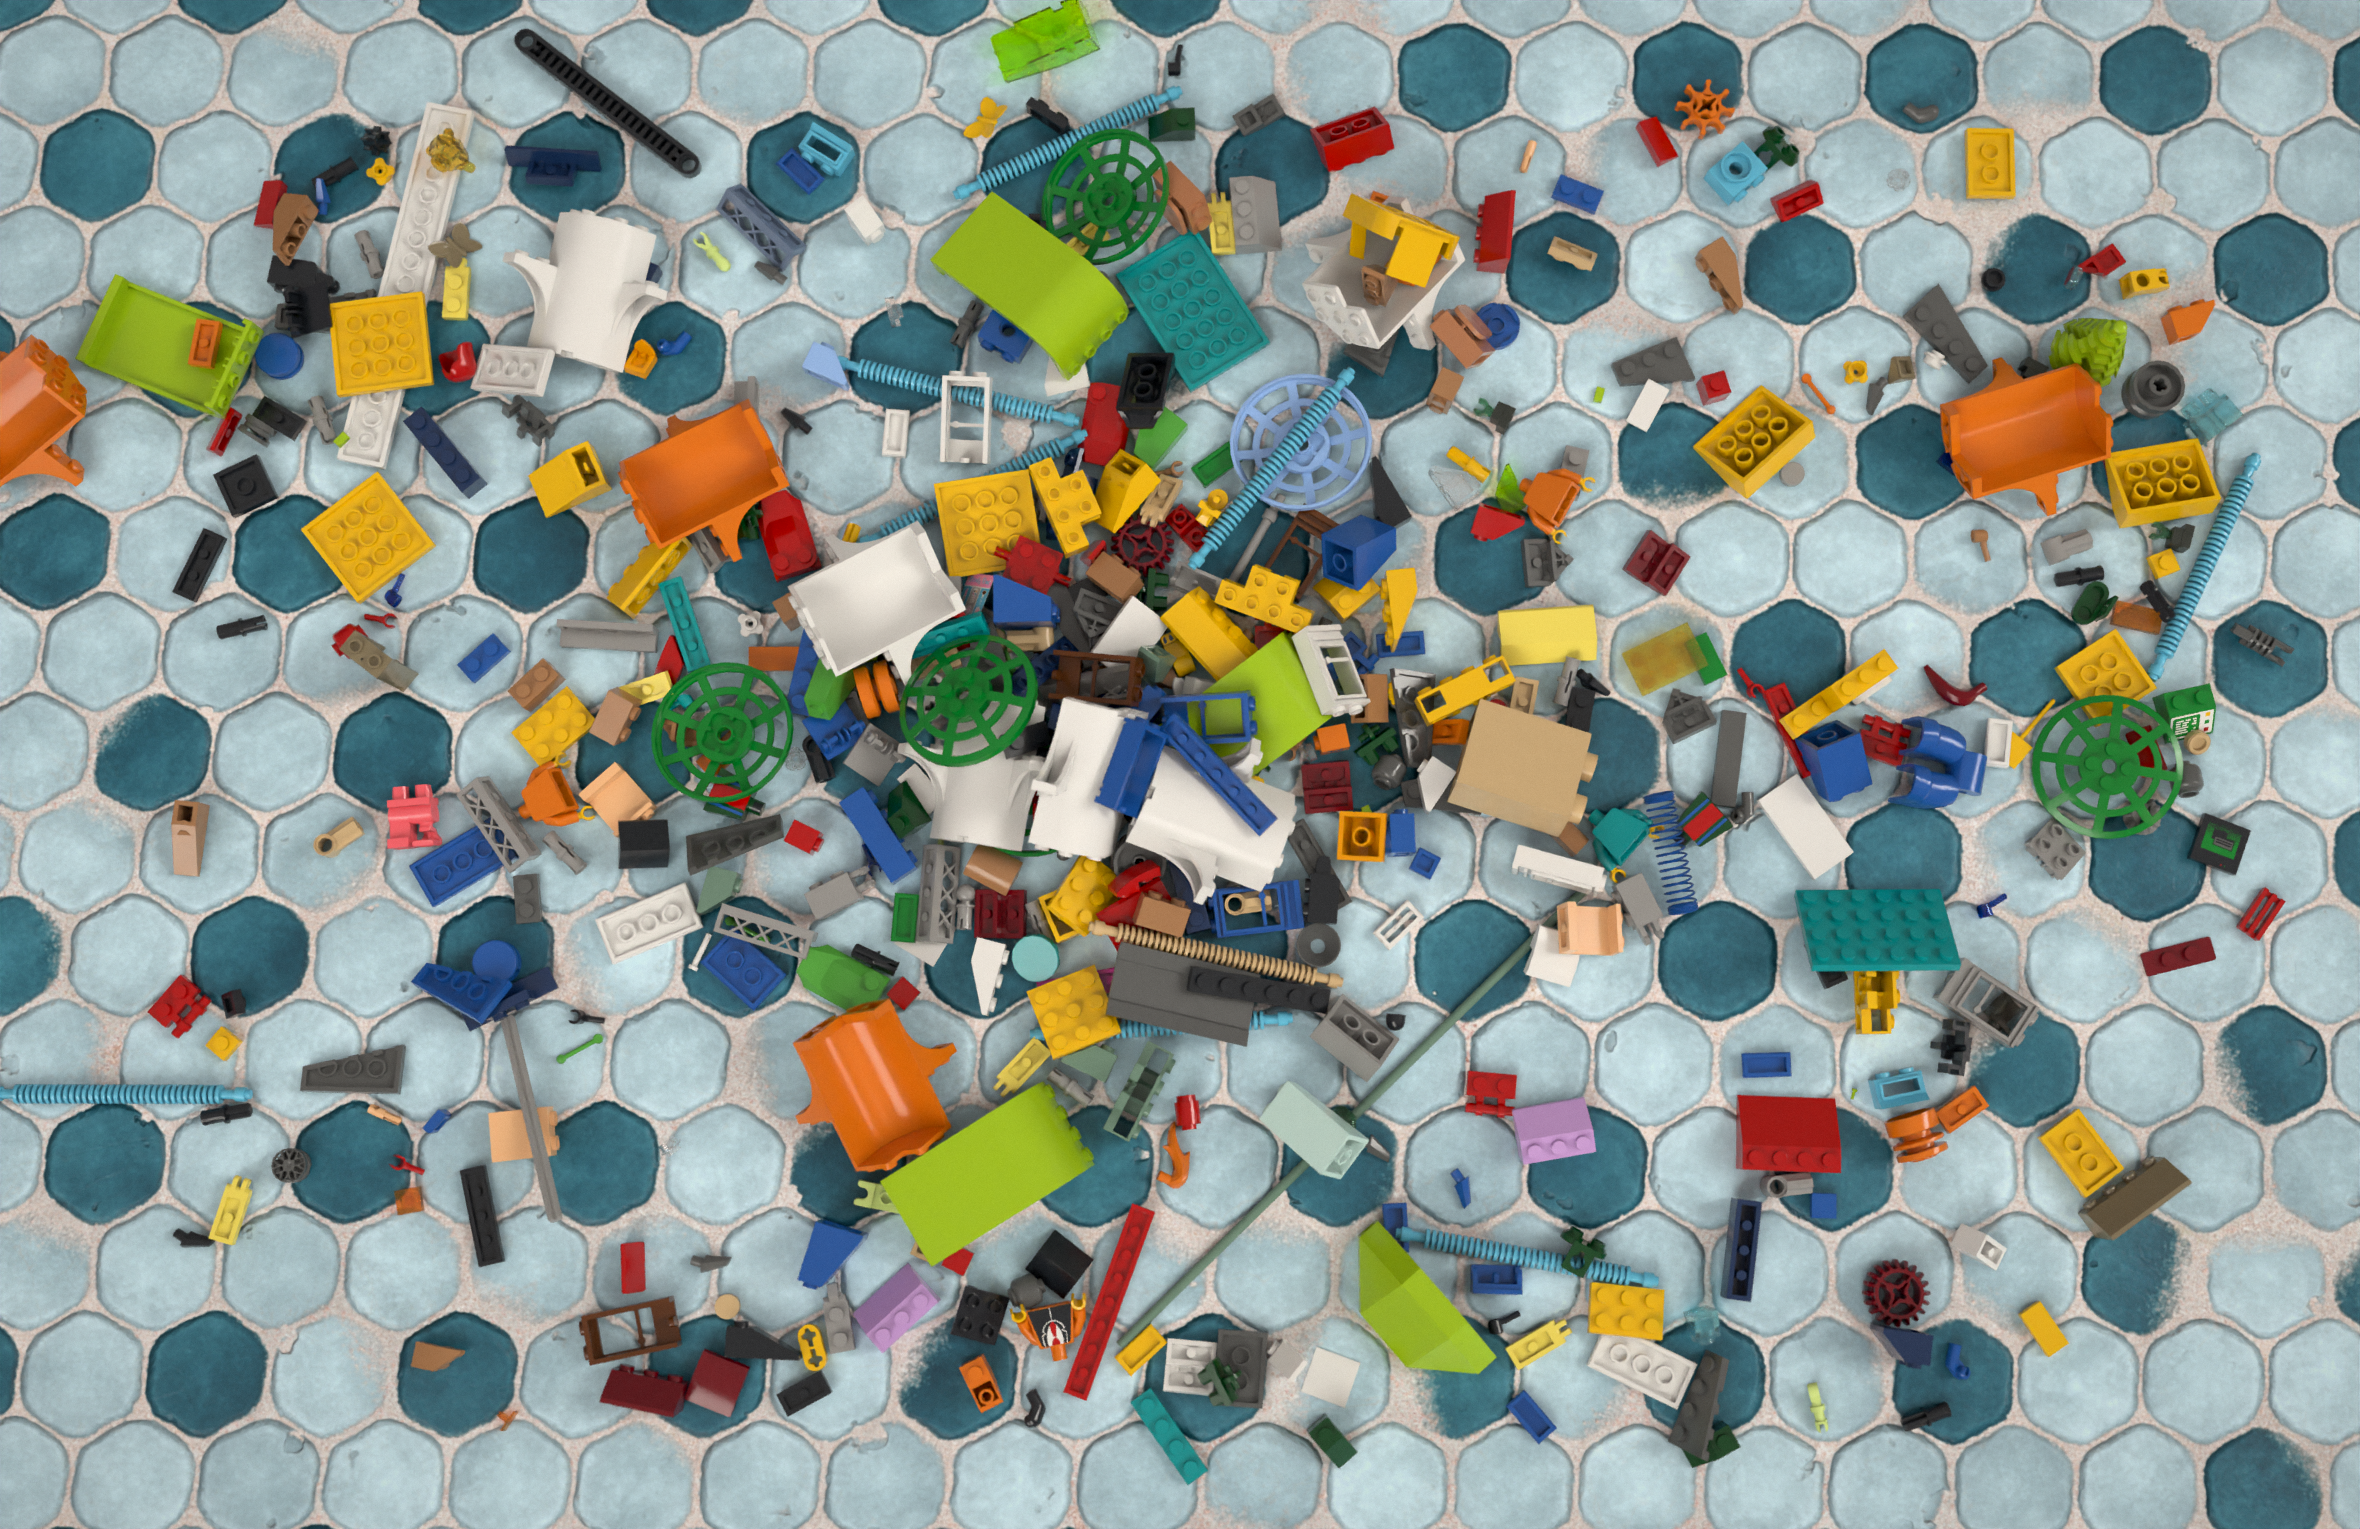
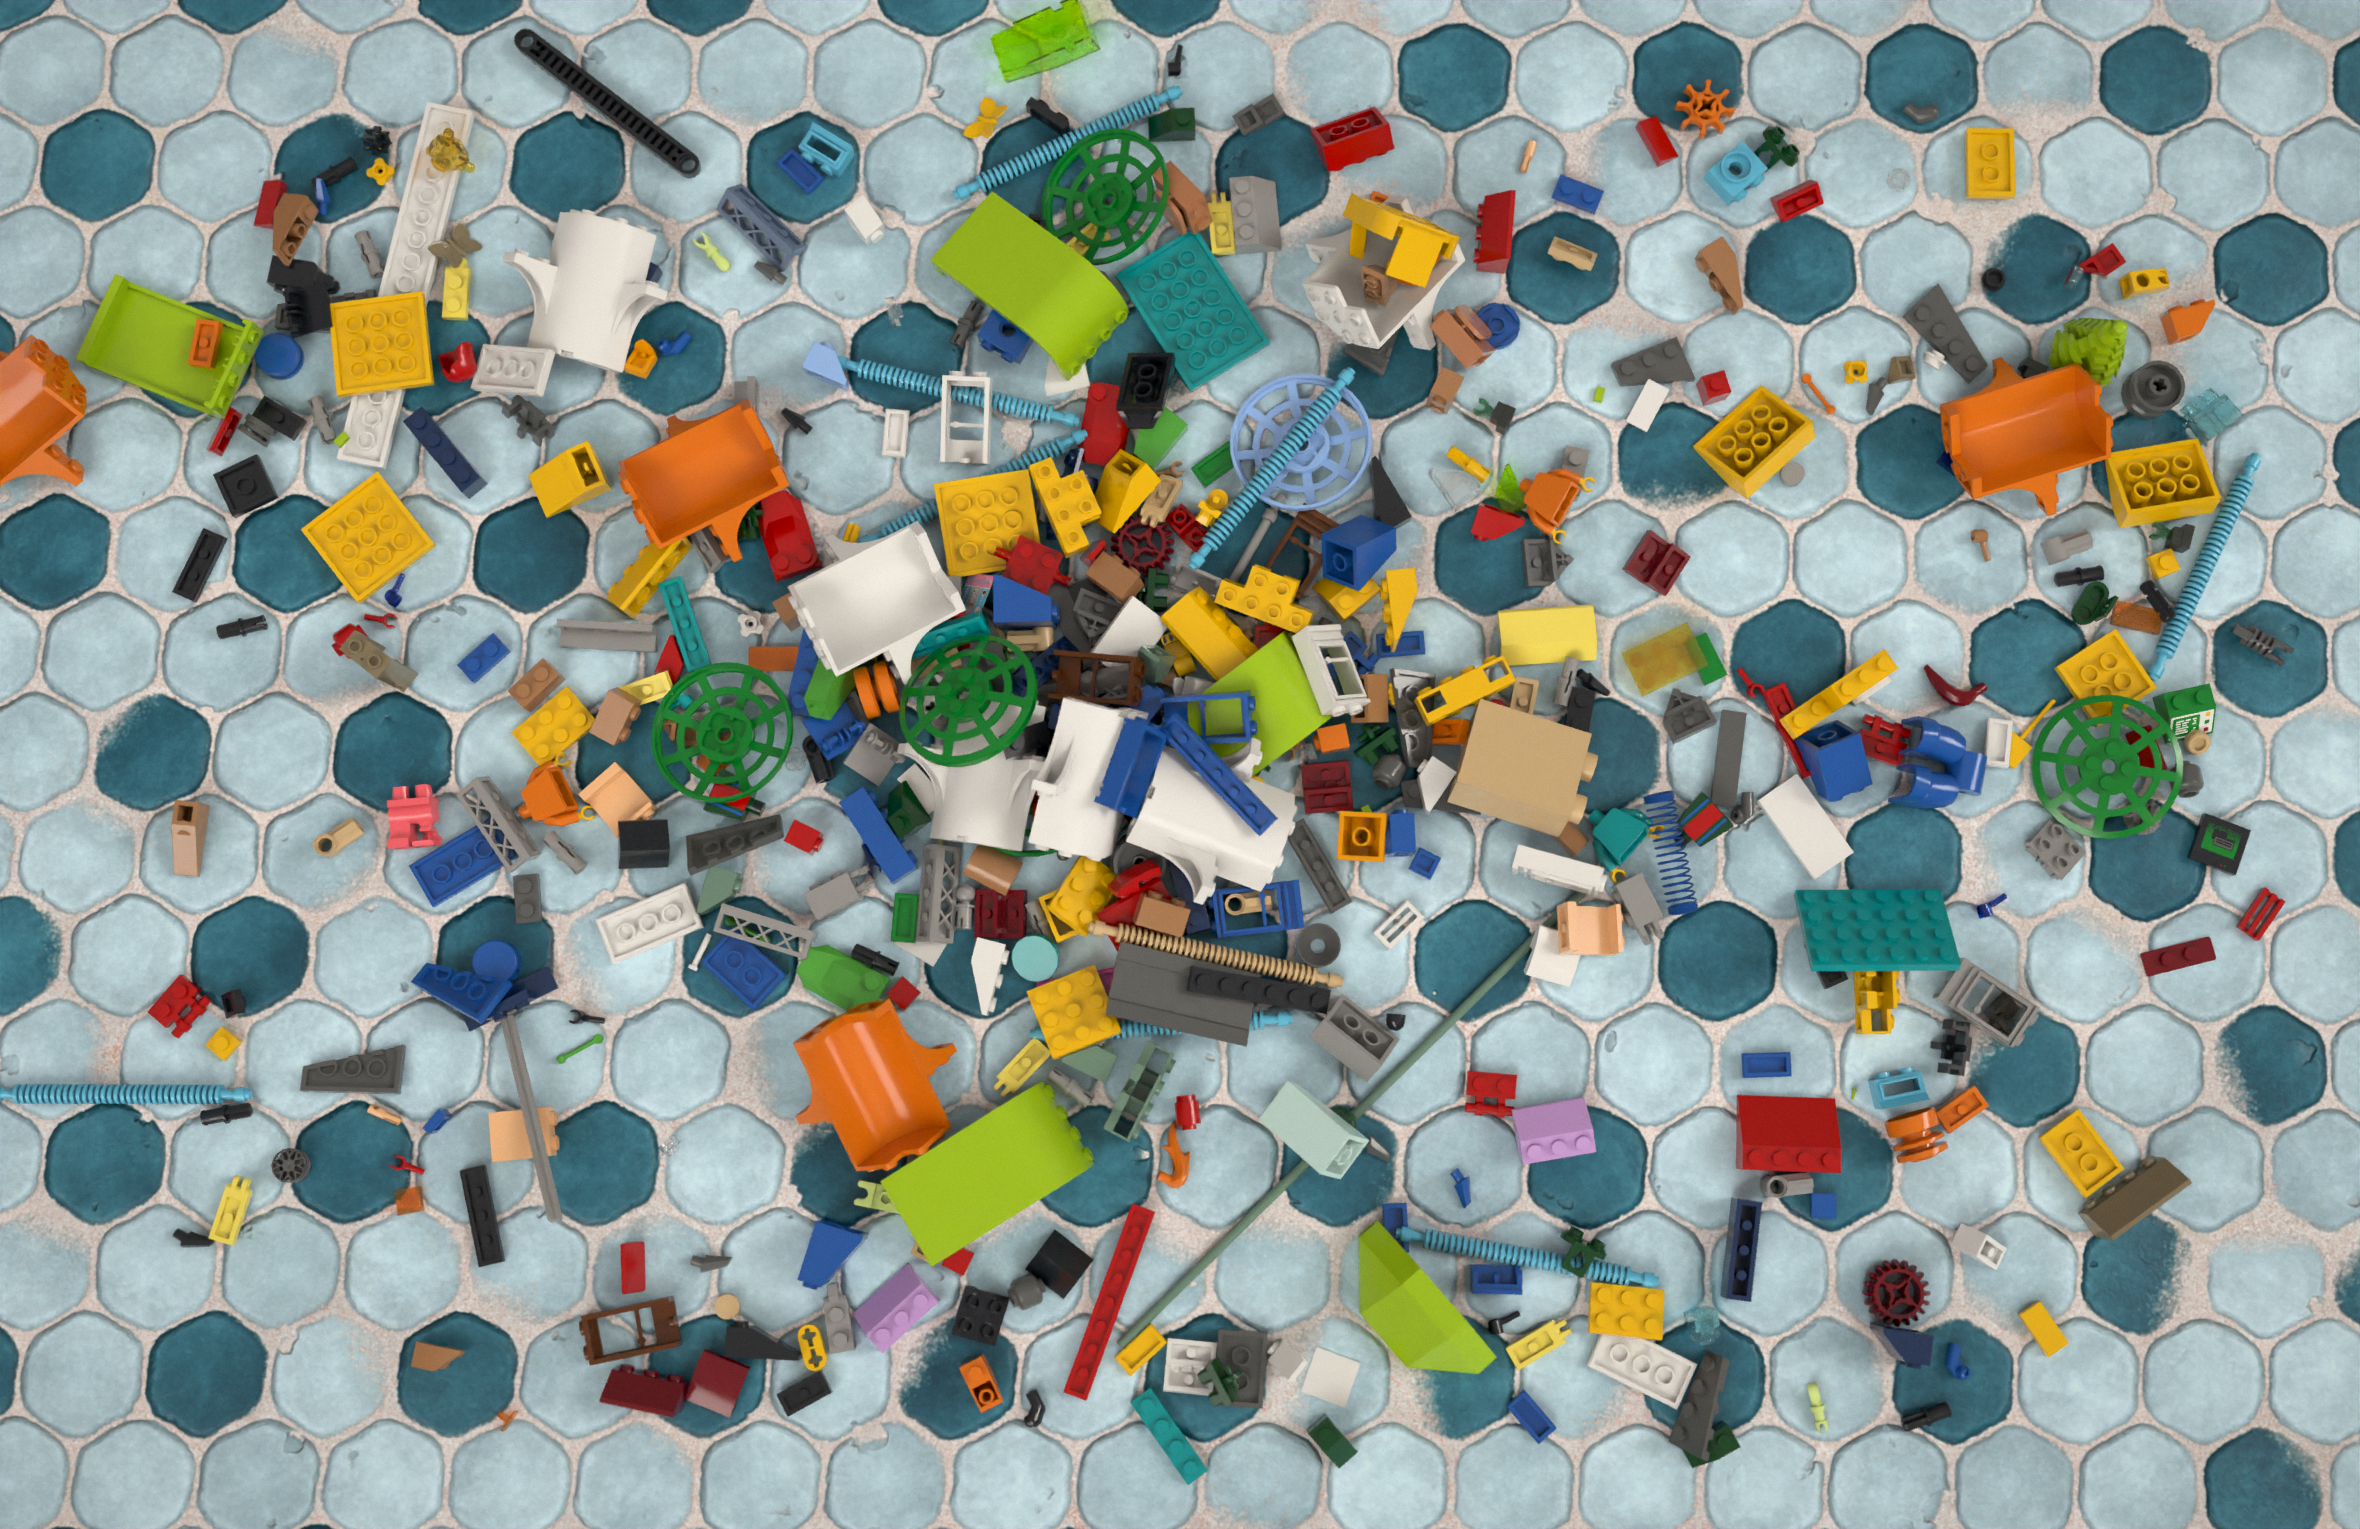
dark blue bracket [504,145,602,187] -> none
torso [1010,1293,1086,1361] -> none
black hinge [1303,855,1340,925] -> none

